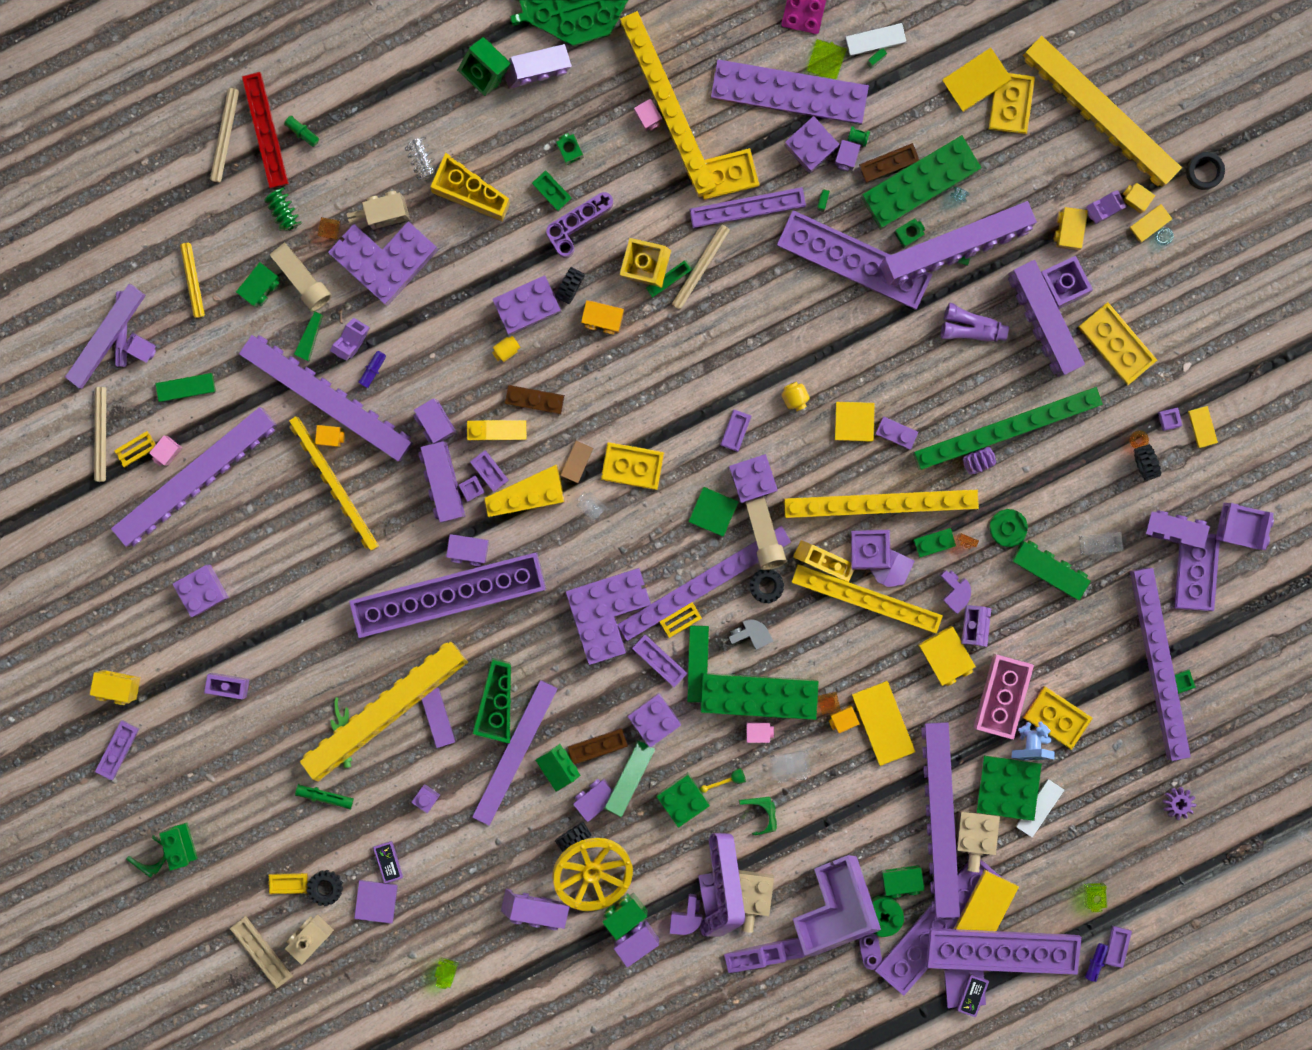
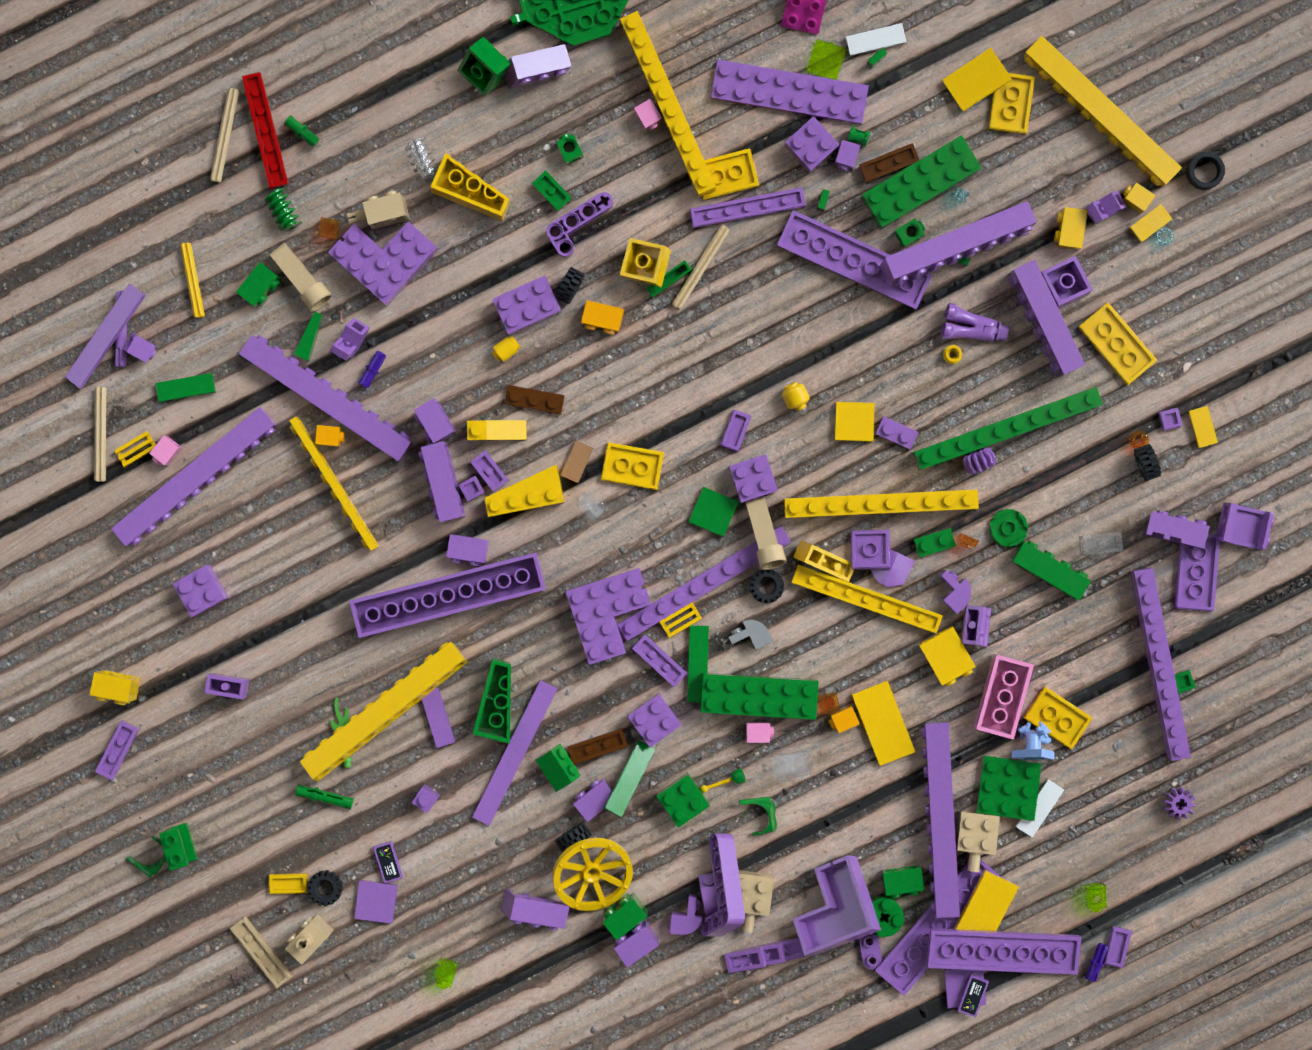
none -> yellow plate [943,345,962,364]

